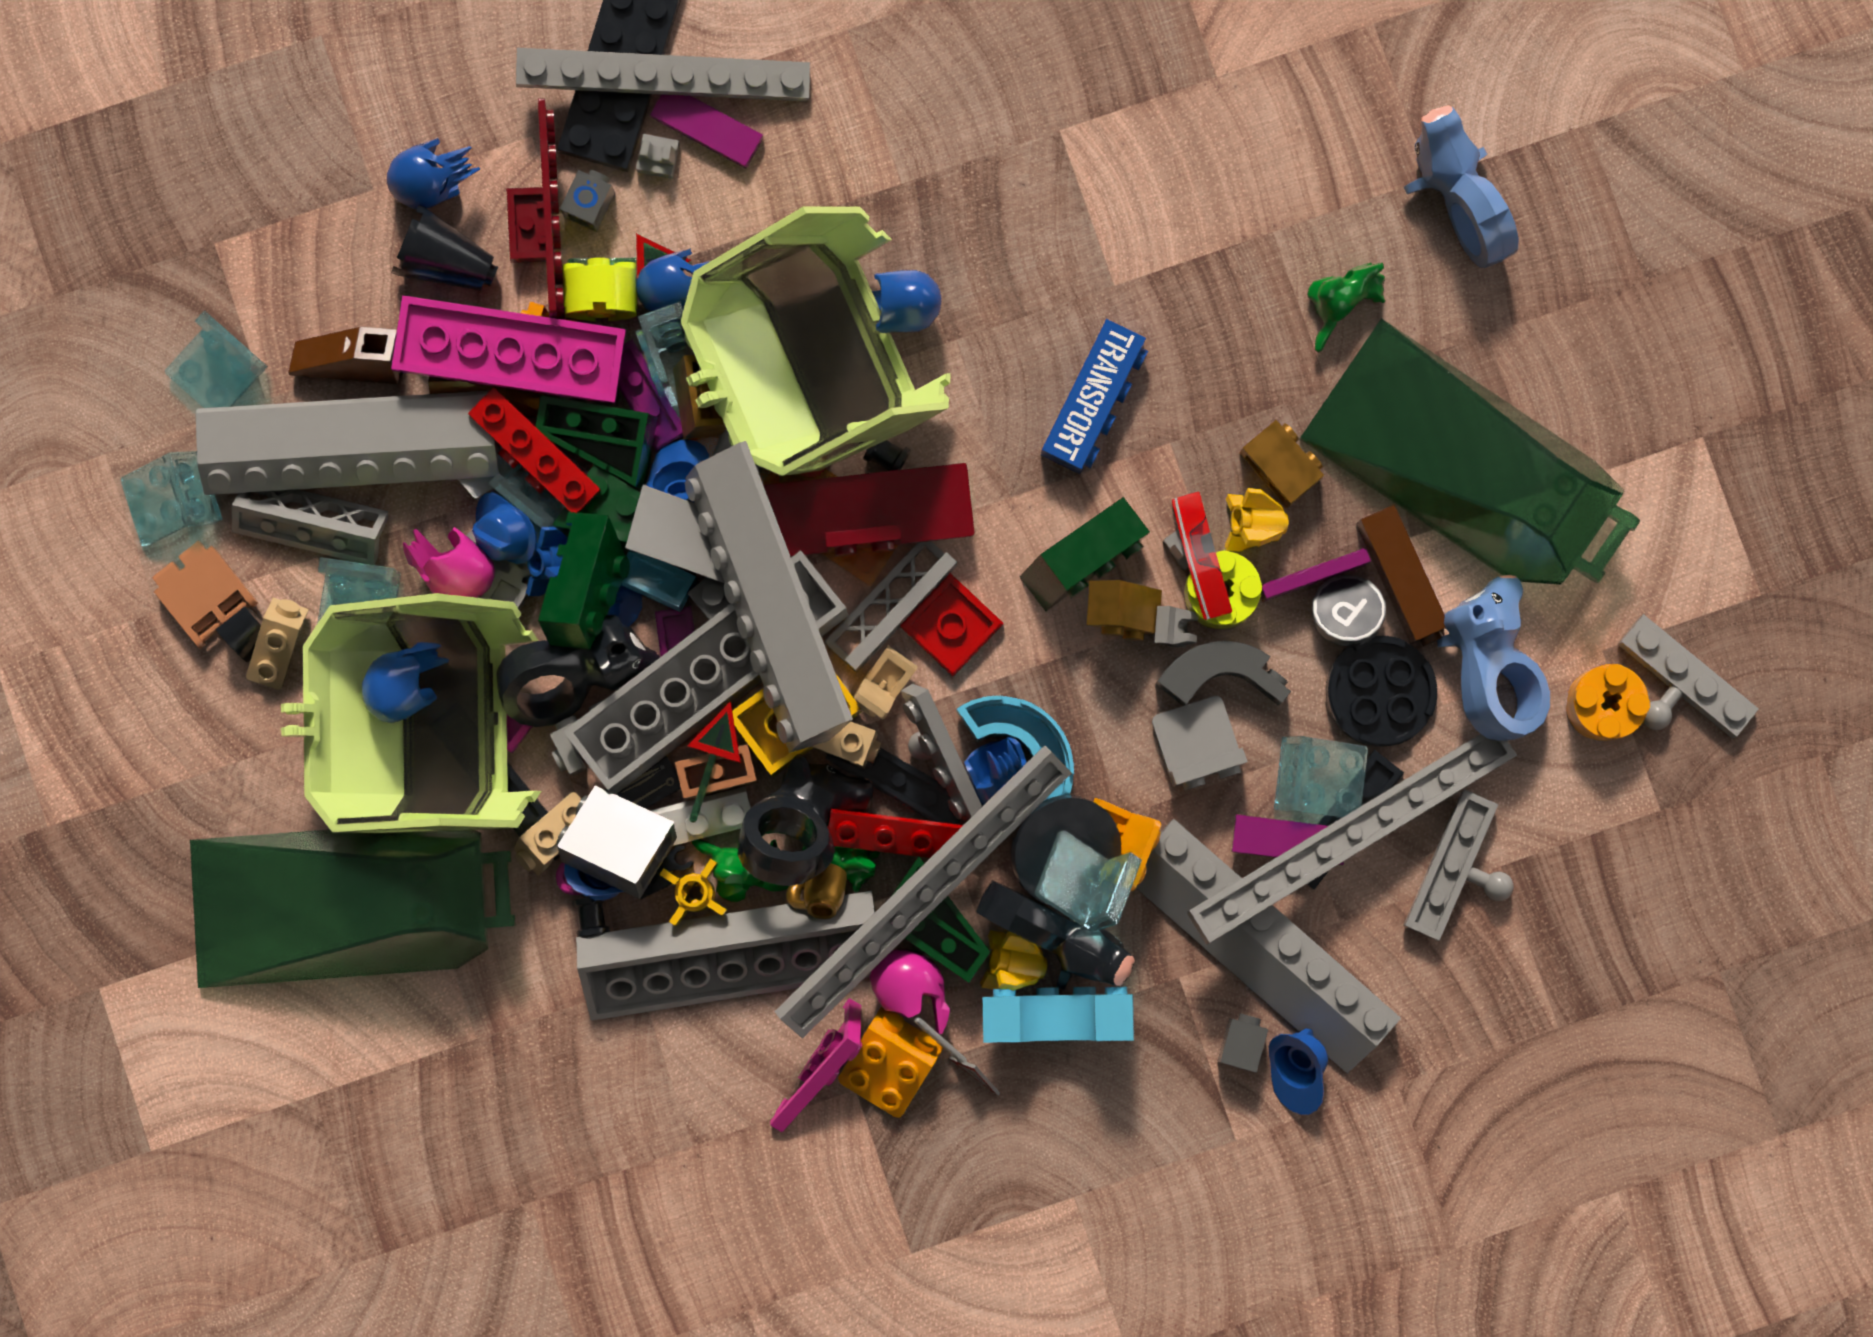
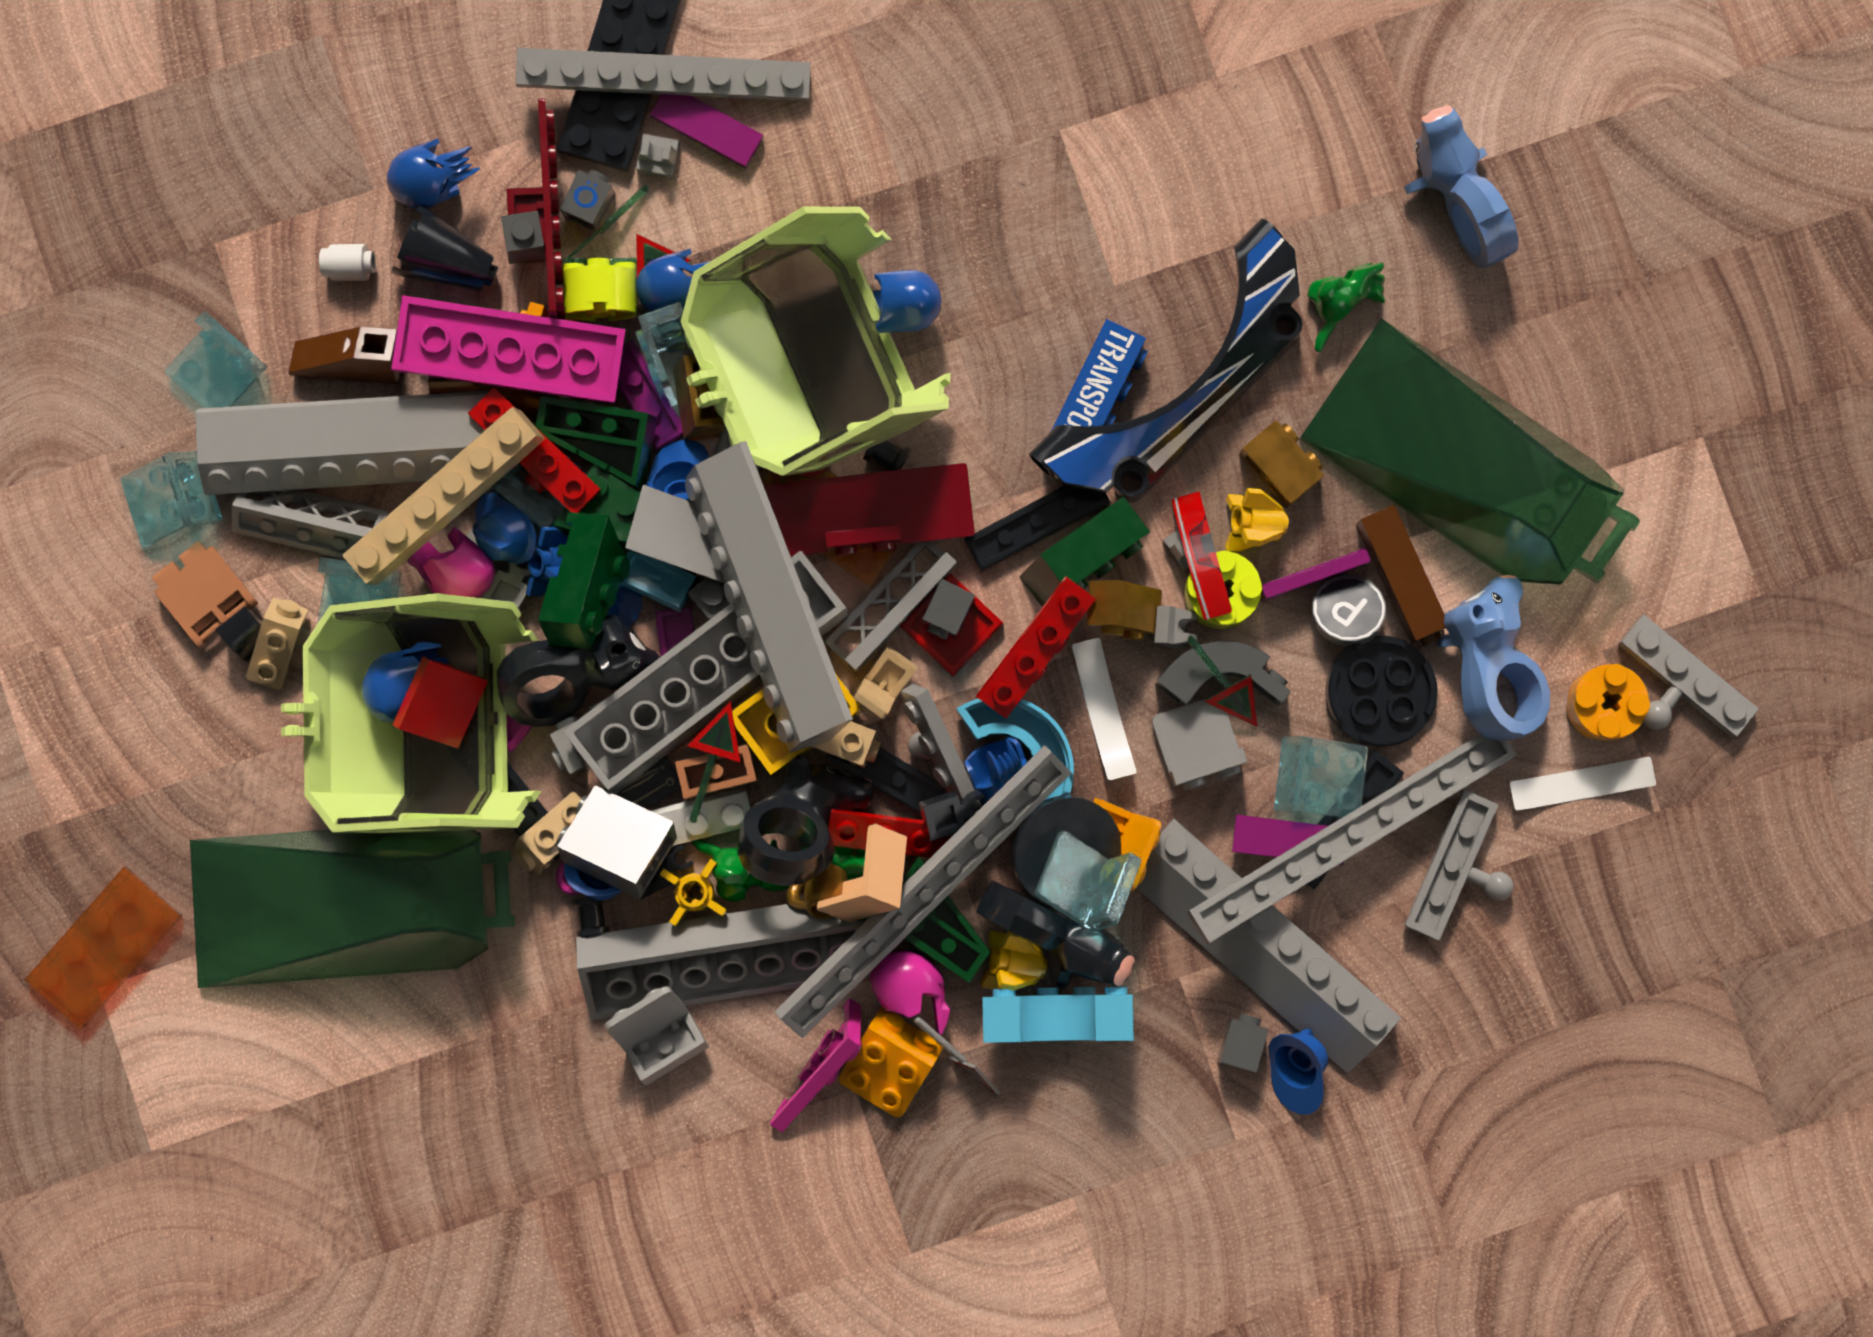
none -> clear orange plate [24,867,182,1028]
none -> white brick [319,244,376,281]
none -> tan brick [342,407,545,585]
none -> red tile [393,656,488,748]
none -> dark grey brick [501,211,545,264]
none -> clear green piece [562,185,649,264]
none -> light grey bracket [605,986,709,1086]
none -> light nougat panel [817,824,907,922]
none -> black plate [919,790,985,841]
none -> dark grey brick [922,579,975,640]
none -> black tile [964,486,1111,572]
none -> red bracket [976,576,1096,719]
none -> panel [1029,218,1303,503]
none -> white sticker [1072,638,1137,780]
none -> piece [1187,636,1258,727]
none -> white sticker [1510,757,1656,811]

